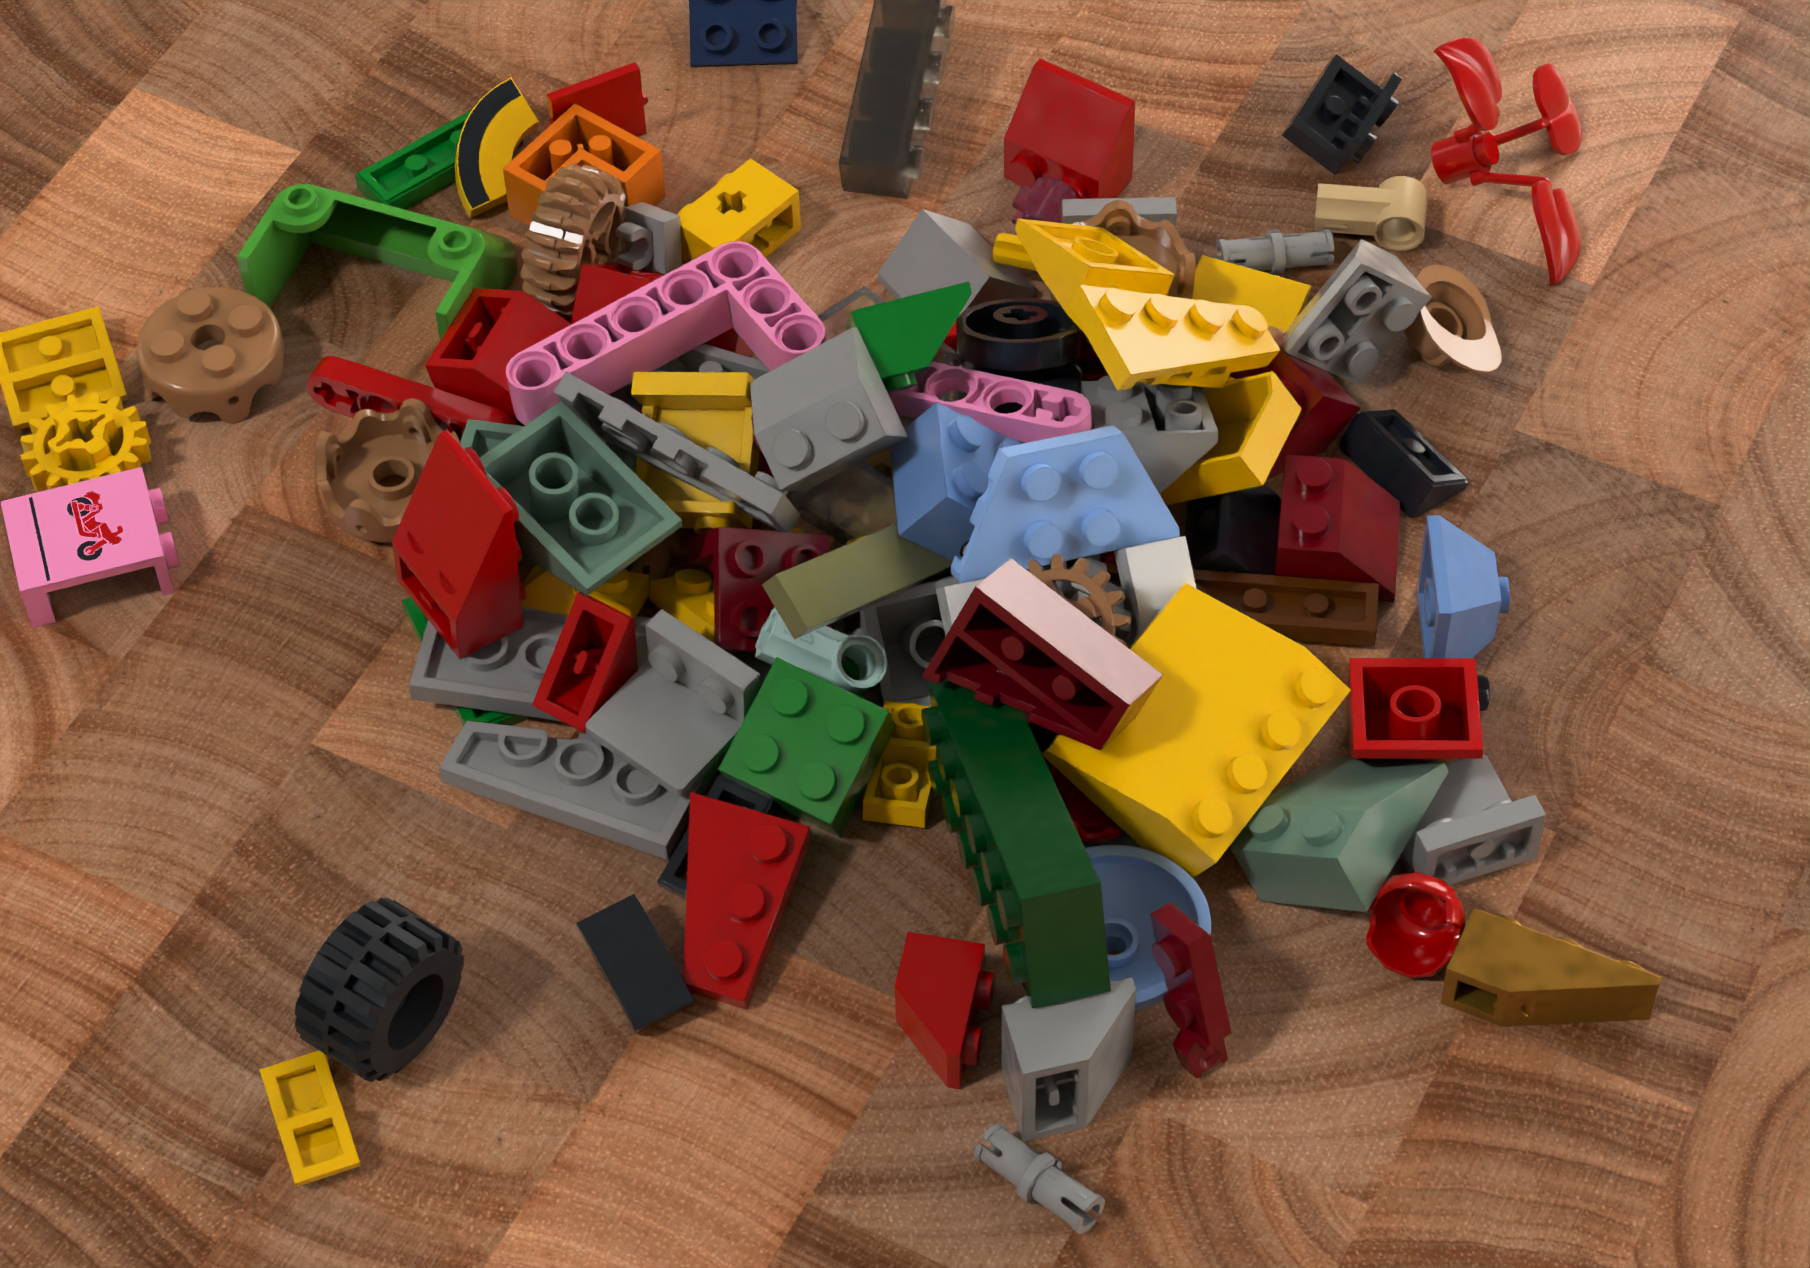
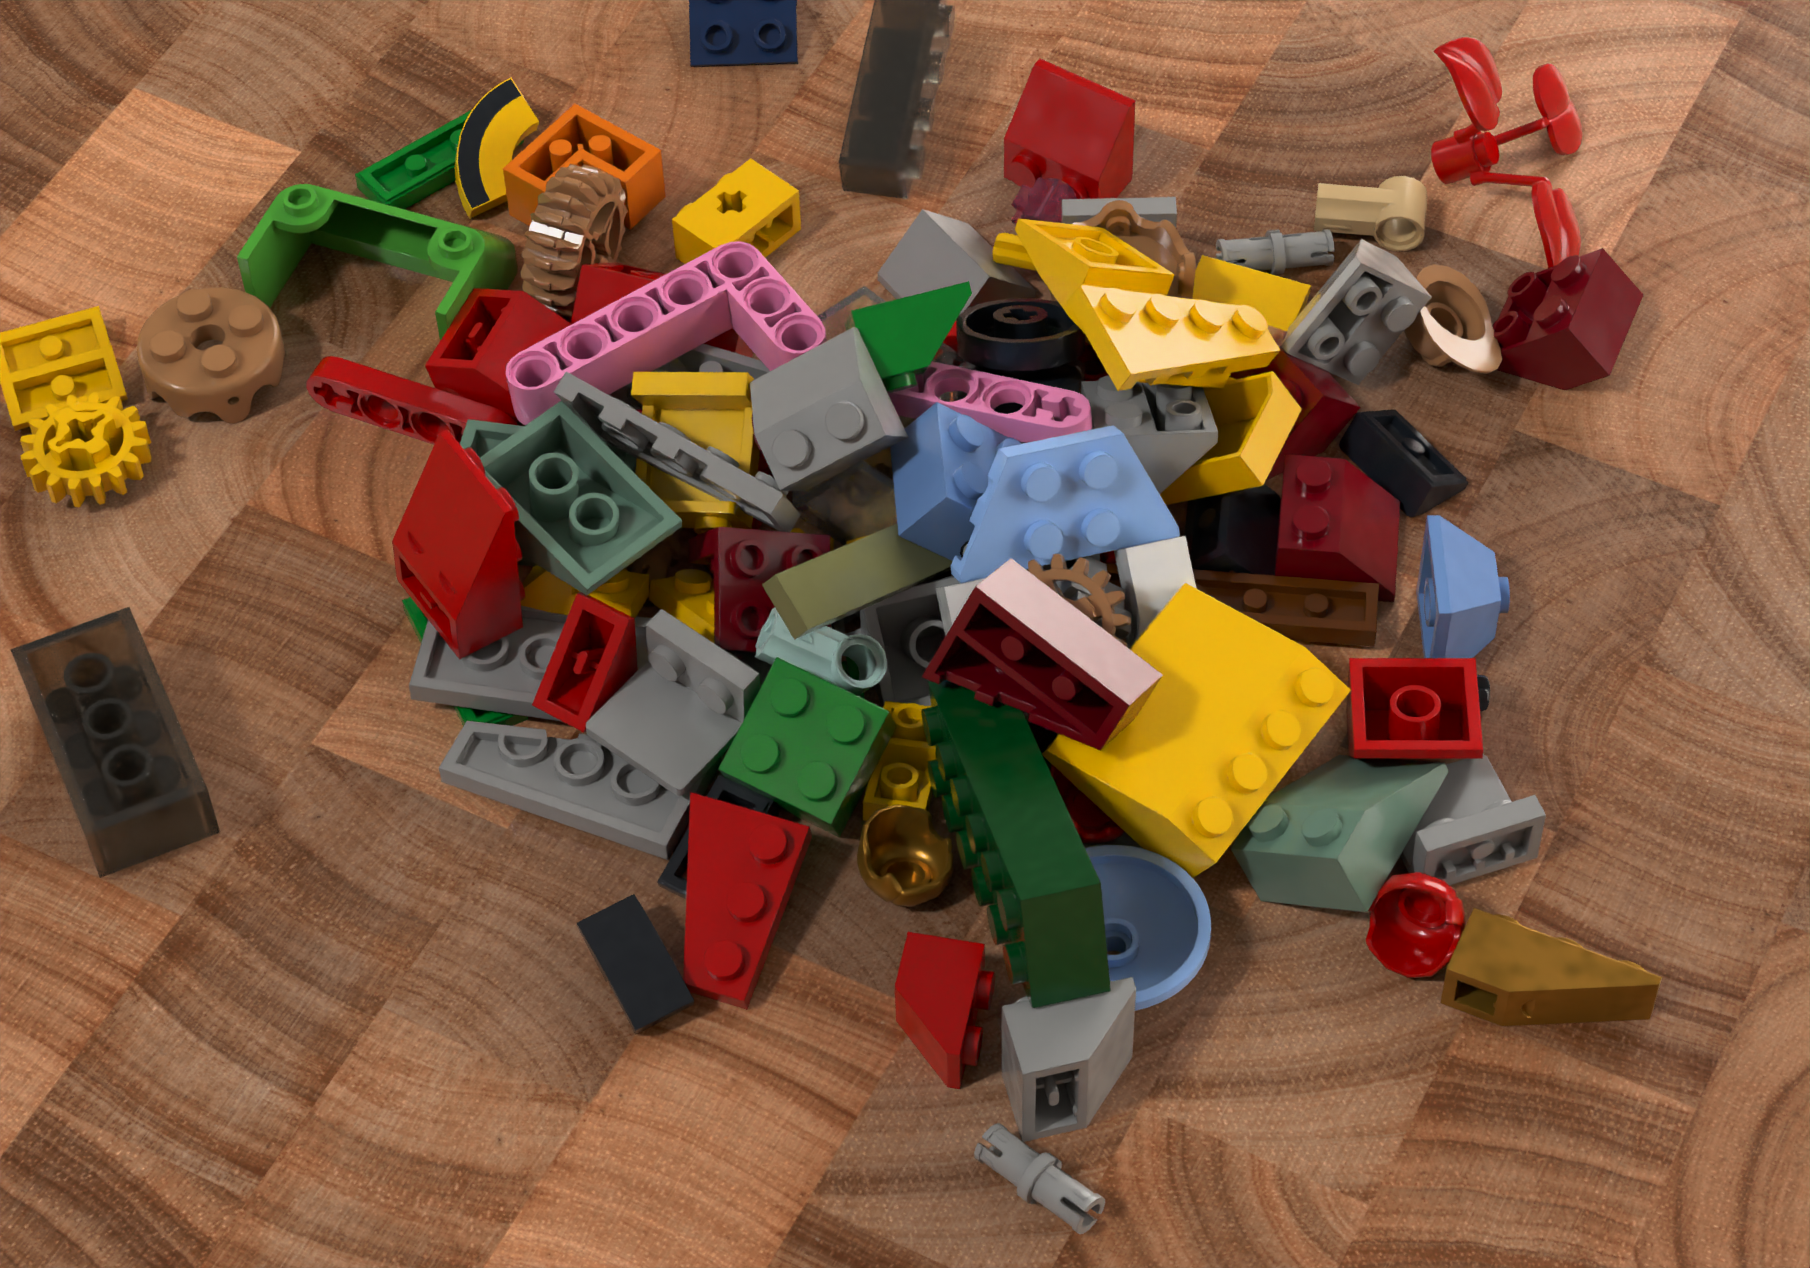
bright pink panel [0,467,180,628] -> none
yellow slope [259,1050,361,1187] -> none
black tyre [294,898,464,1082] -> none
medium nougat plate [315,398,460,543] -> none
red piece [546,62,648,137] -> none
light grey tile [616,201,682,275] -> none
dark red hinge [1150,903,1232,1079] -> none
black bracket [1282,54,1403,175] -> none
none -> clear smoke brick [10,607,220,878]
none -> pearl gold hair [857,804,953,907]
none -> dark red slope [1492,248,1643,390]

